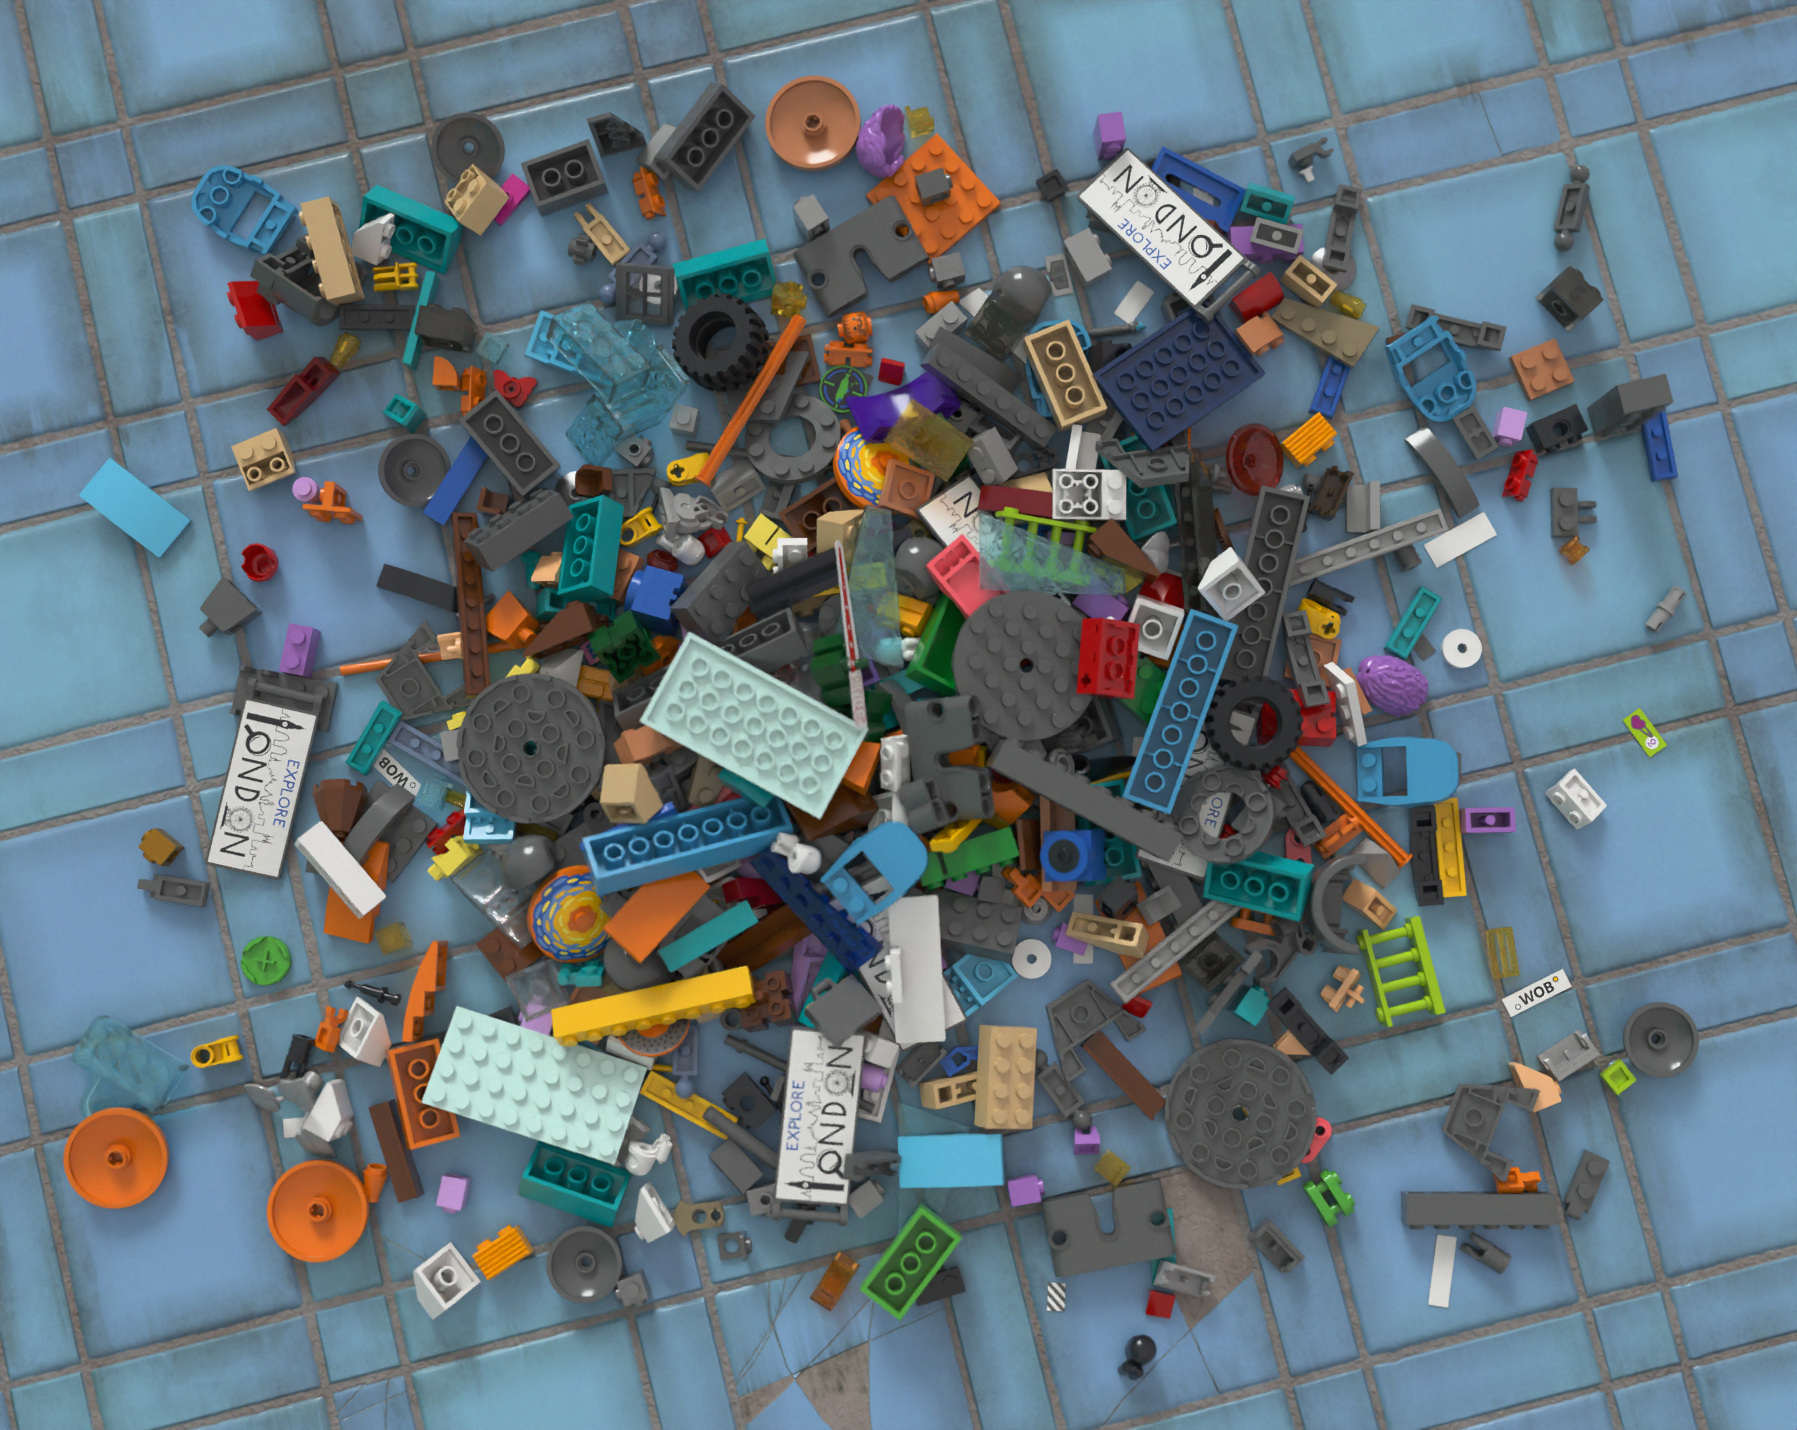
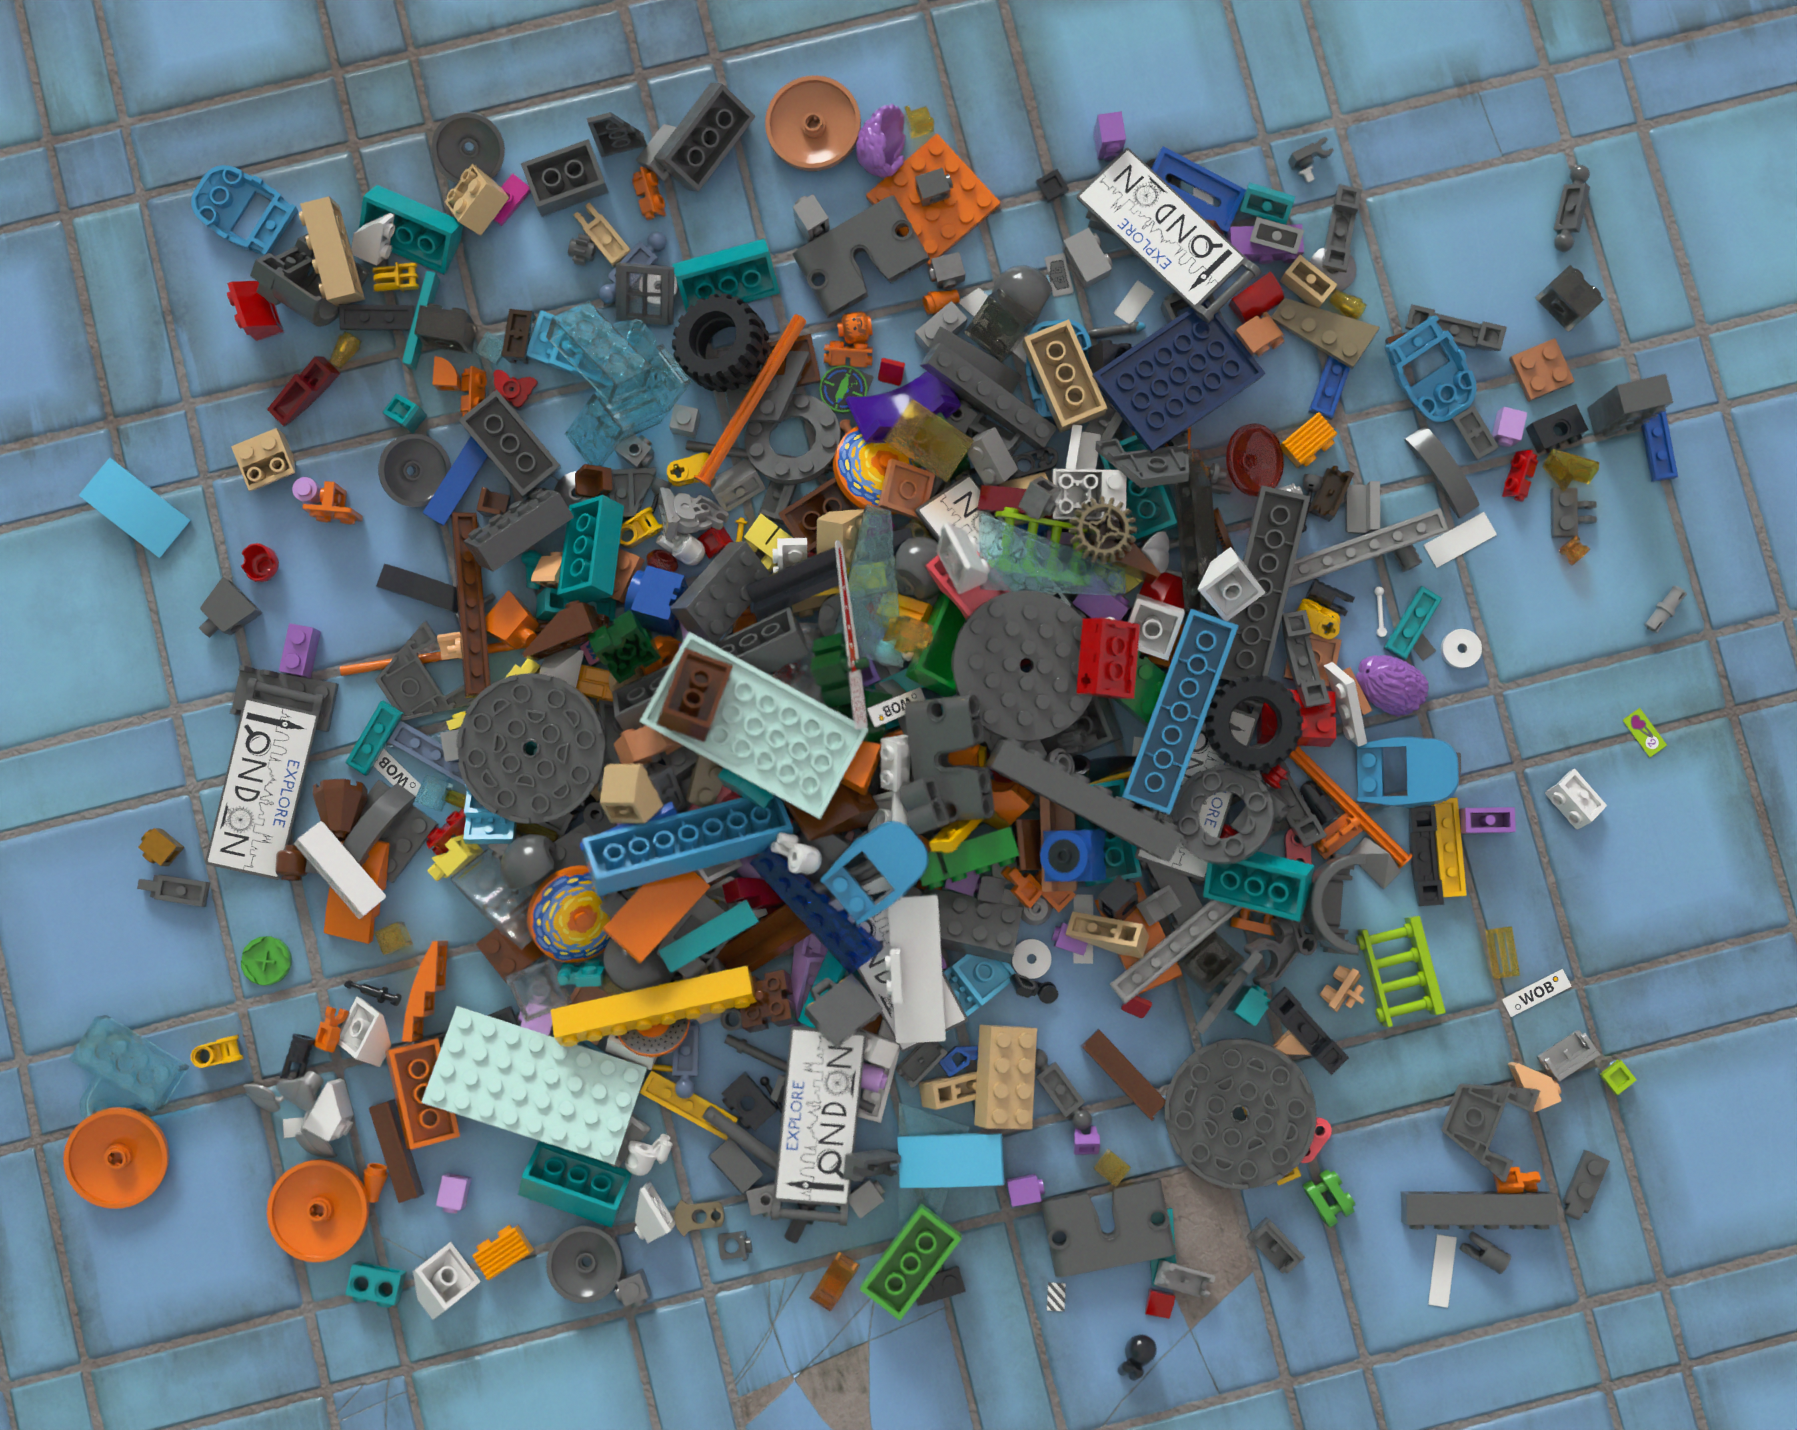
clear yellow brick [771,281,808,318] -> none
dark grey wing [1045,979,1147,1083] -> none
light nougat slope [1342,878,1397,930] -> none
dark grey dish [1623,1002,1699,1077] -> none
none -> reddish brown head [275,845,308,881]
none -> teal brick [345,1261,407,1308]
none -> dark brown hinge [501,309,536,364]
none -> reddish brown slope [656,648,733,742]
none -> white sticker [867,688,925,727]
none -> clear yellow brick [883,615,933,654]
none -> white slope [936,522,989,594]
none -> black piece [1010,974,1058,1004]
none -> flat silver brick [1018,476,1061,520]
none -> dark tan gear [1069,496,1137,565]
none -> white hinge [1374,586,1387,637]
none -> clear yellow slope [1543,449,1600,491]

